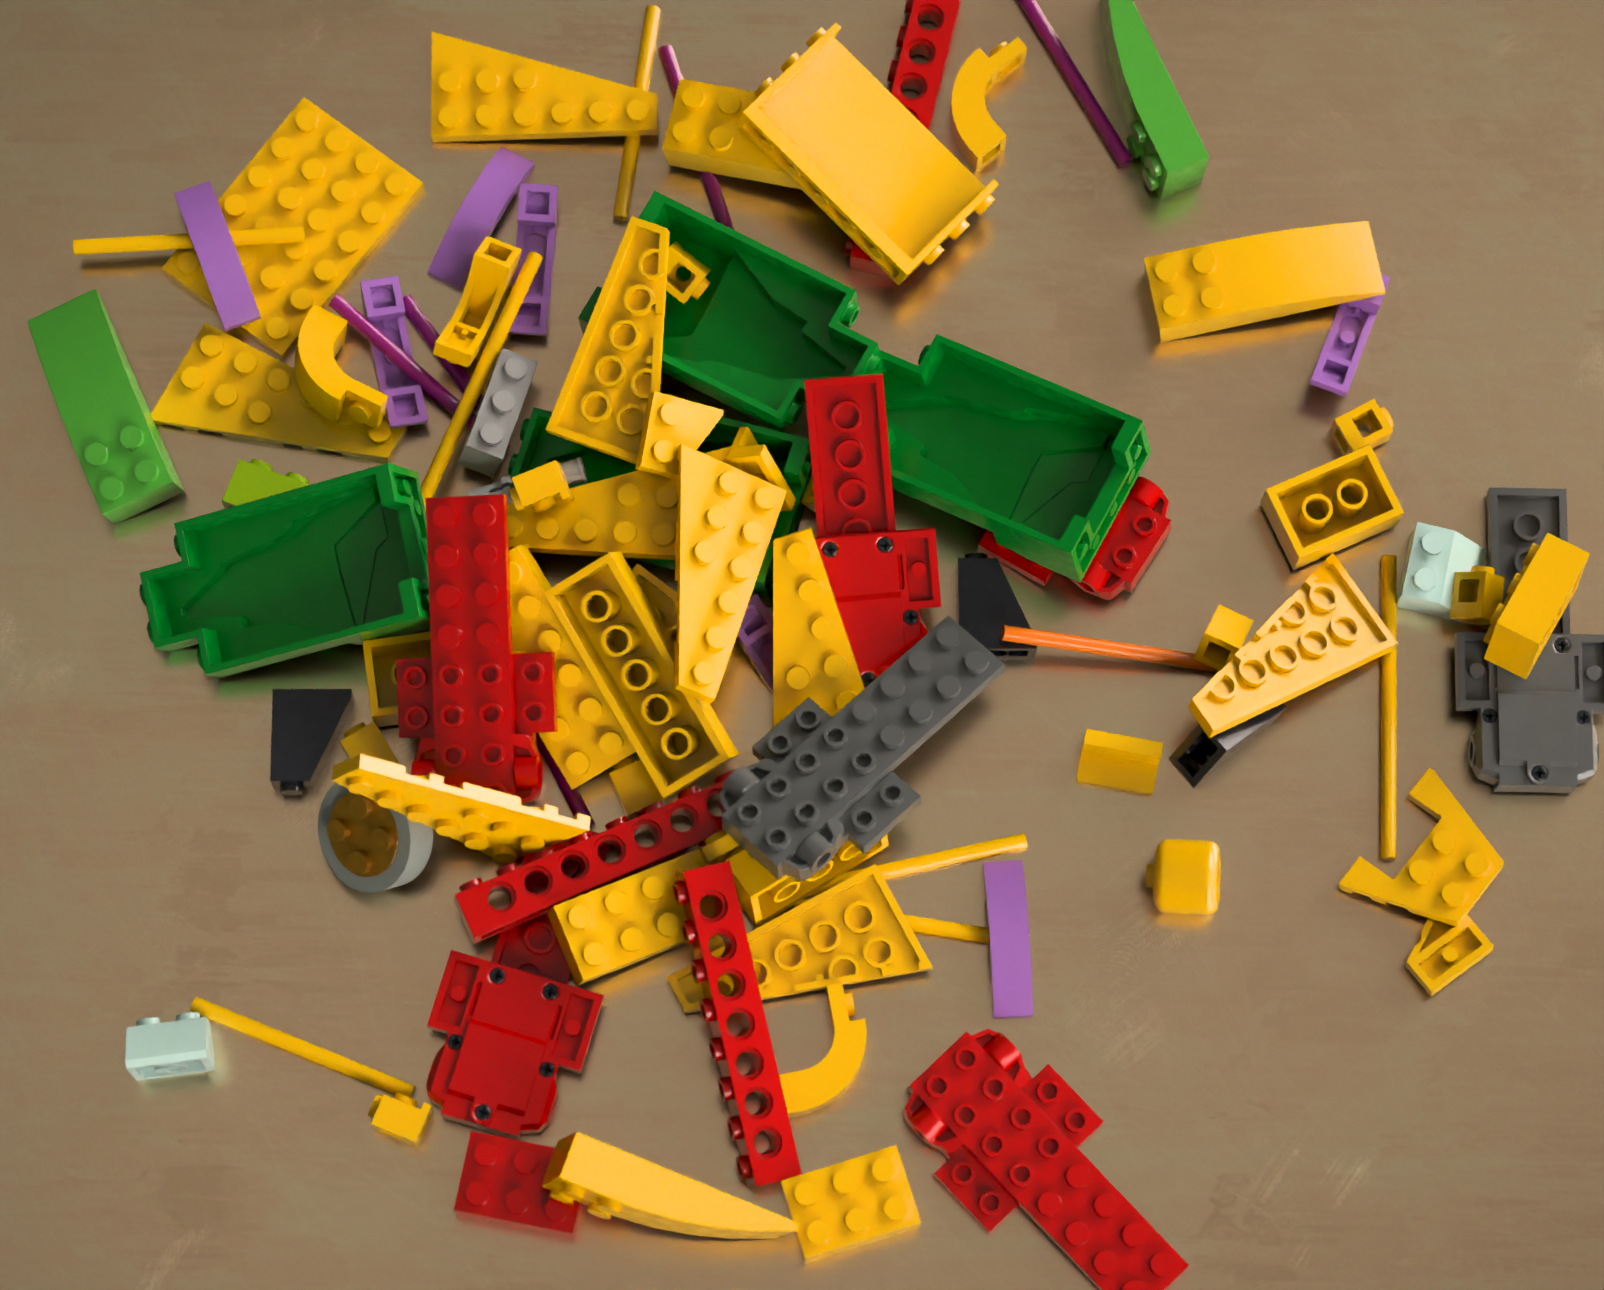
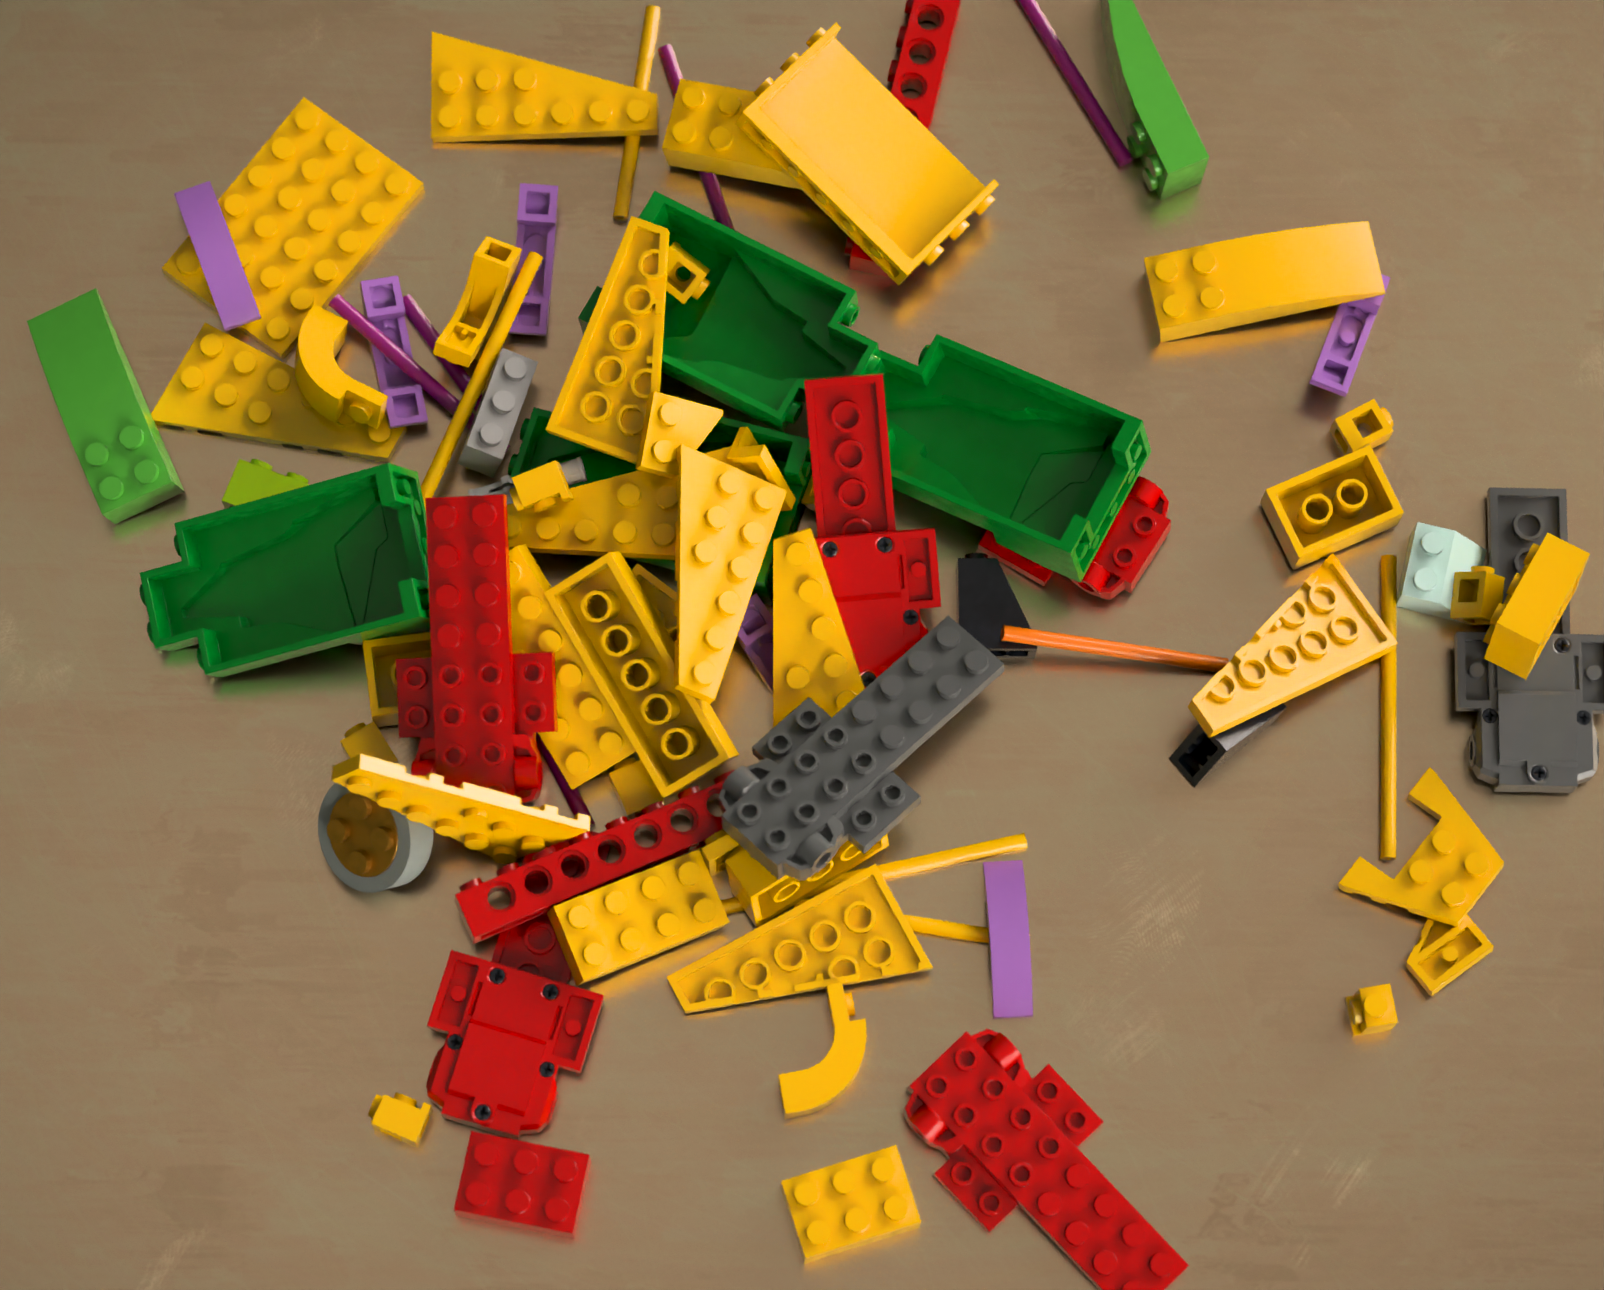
yellow piece [73,226,305,255] -> none
light aqua slope [125,1012,216,1081] -> none
yellow piece [190,997,416,1098] -> none
black slope [270,689,355,795] -> none
medium lavender slope [428,146,535,291] -> none
yellow slope [541,1132,799,1239] -> none
red brick [672,861,802,1187] -> none
yellow arch [949,37,1027,171] -> none
yellow panel [1076,729,1164,796] -> none
yellow head [1146,839,1221,914] -> none
yellow brick [1193,604,1254,671] -> none
none -> yellow brick [1345,983,1398,1037]

